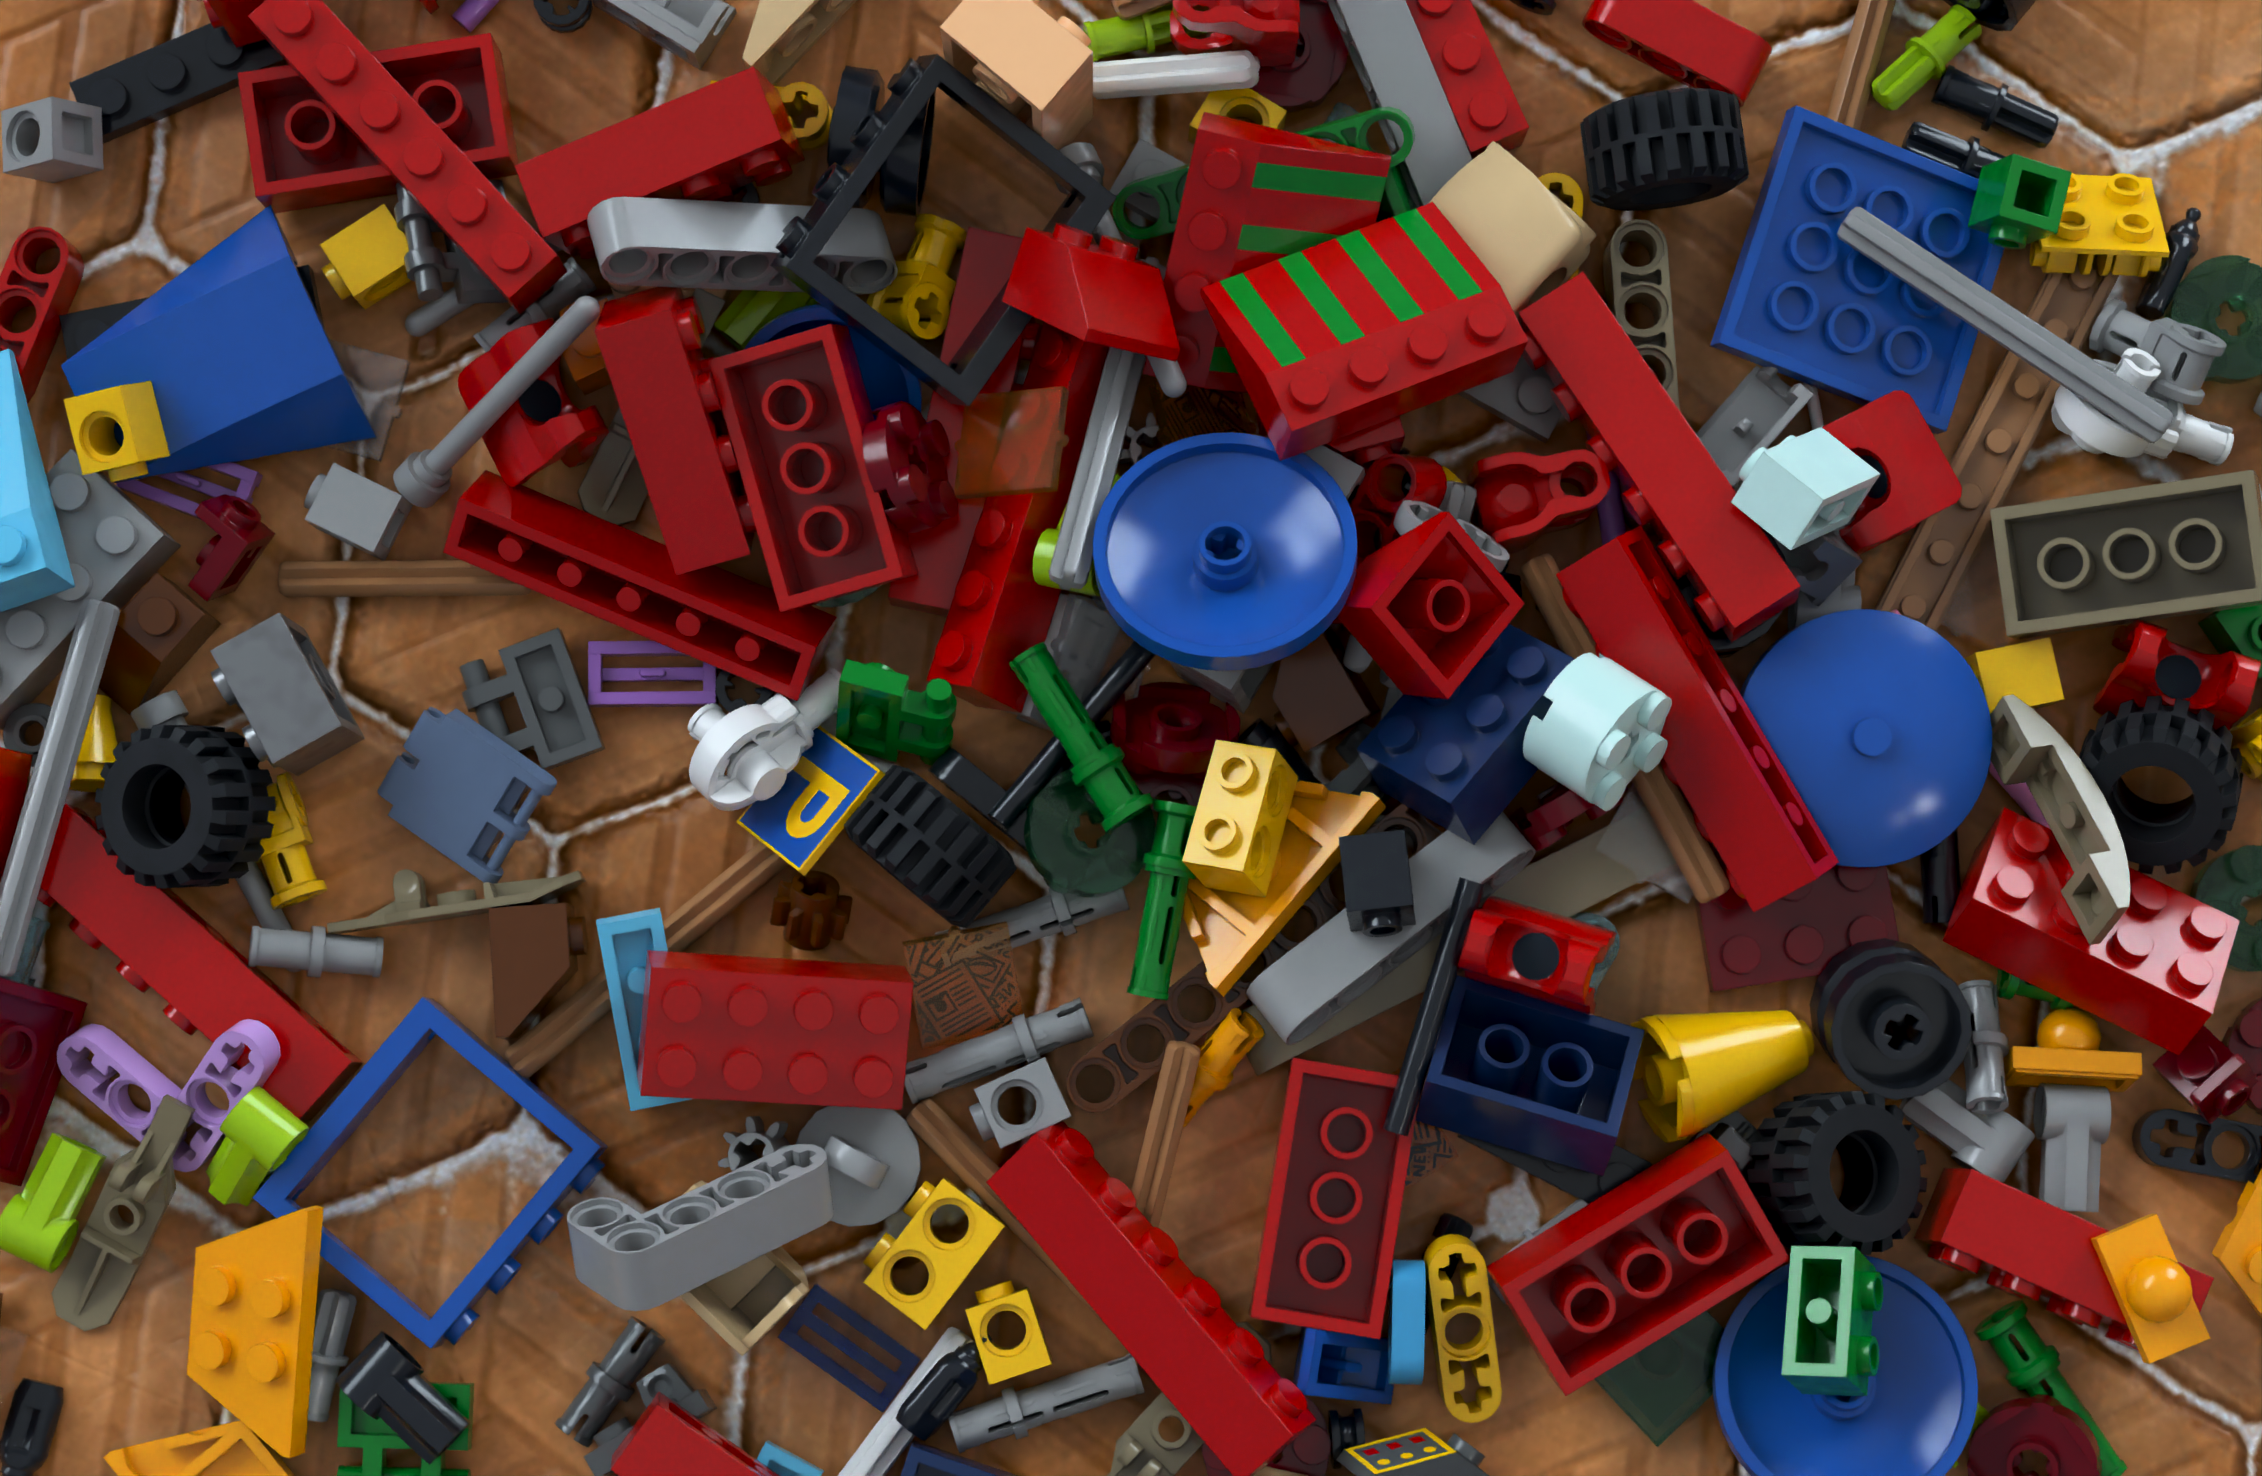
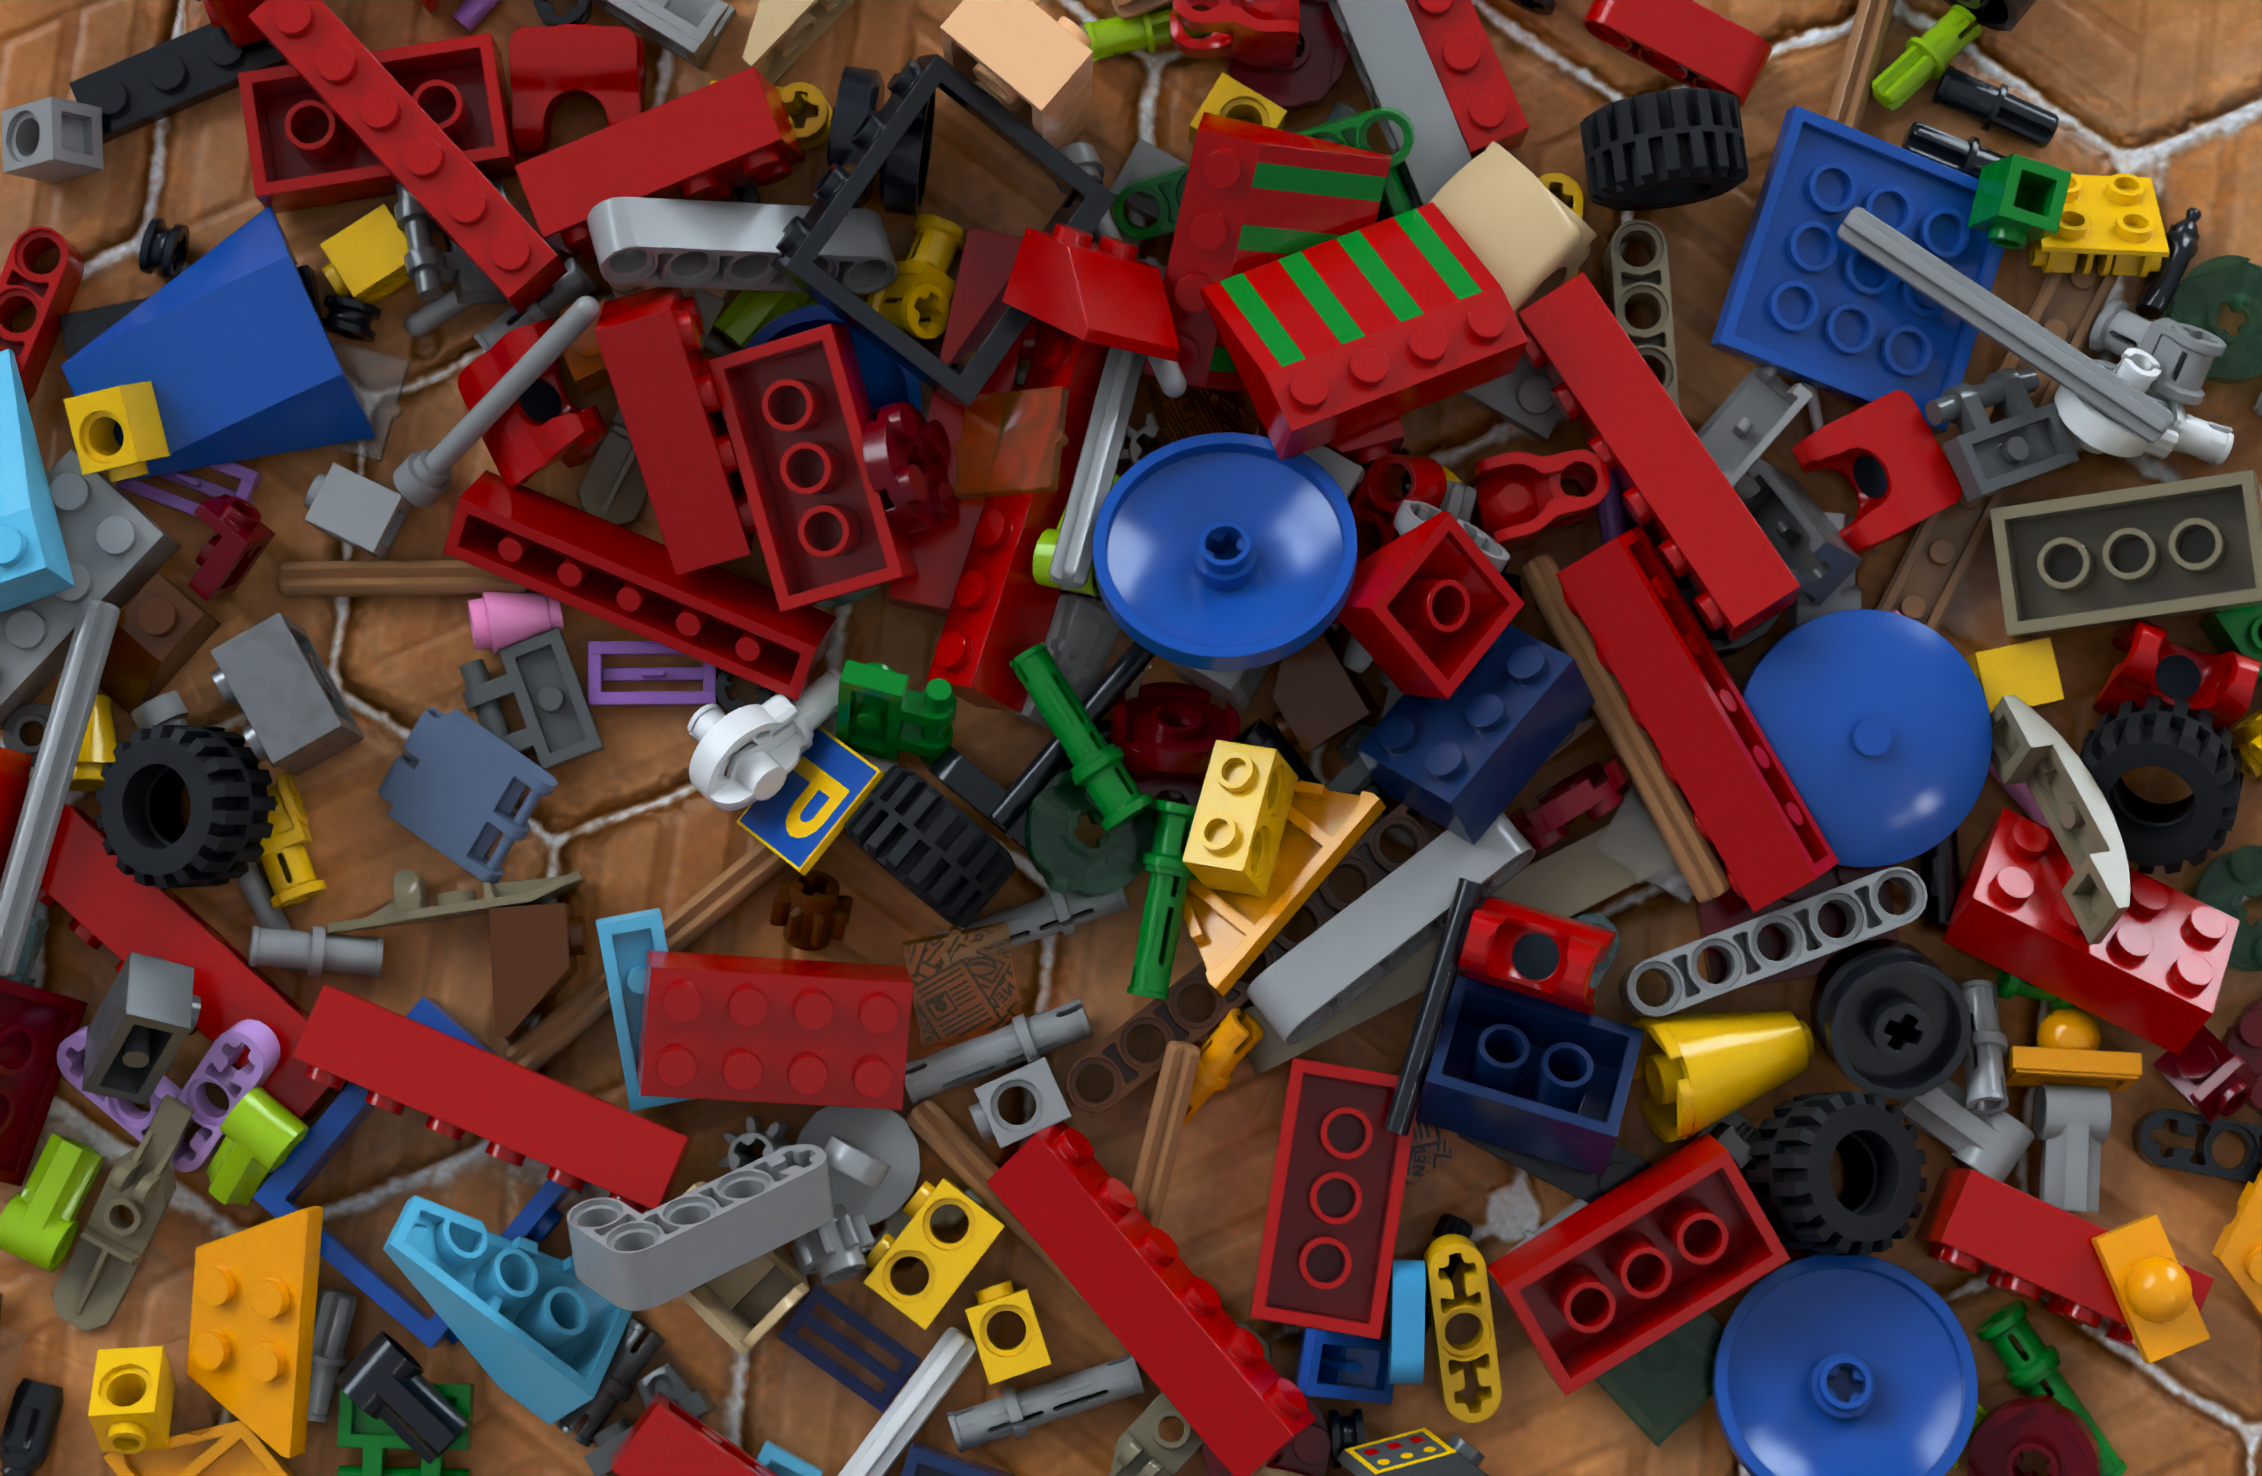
black piece [896,1333,992,1441] -> none
white axle [1093,50,1260,99] -> none
black brick [1339,830,1416,937] -> none
light aqua brick [1523,652,1672,811] -> none
light aqua brick [1731,427,1880,550] -> none
green brick [1781,1246,1883,1396] -> none
none -> dark grey brick [82,952,201,1105]
none -> yellow brick [88,1346,176,1454]
none -> black bush [139,217,190,280]
none -> red brick [292,984,694,1214]
none -> black bush [320,295,381,342]
none -> medium azure wedge [383,1195,633,1425]
none -> bright pink cone [467,592,564,654]
none -> red piece [509,24,646,153]
none -> light grey gear [790,1205,875,1285]
none -> light grey beam [1618,866,1928,1018]
none -> dark grey plate [1925,367,2079,503]

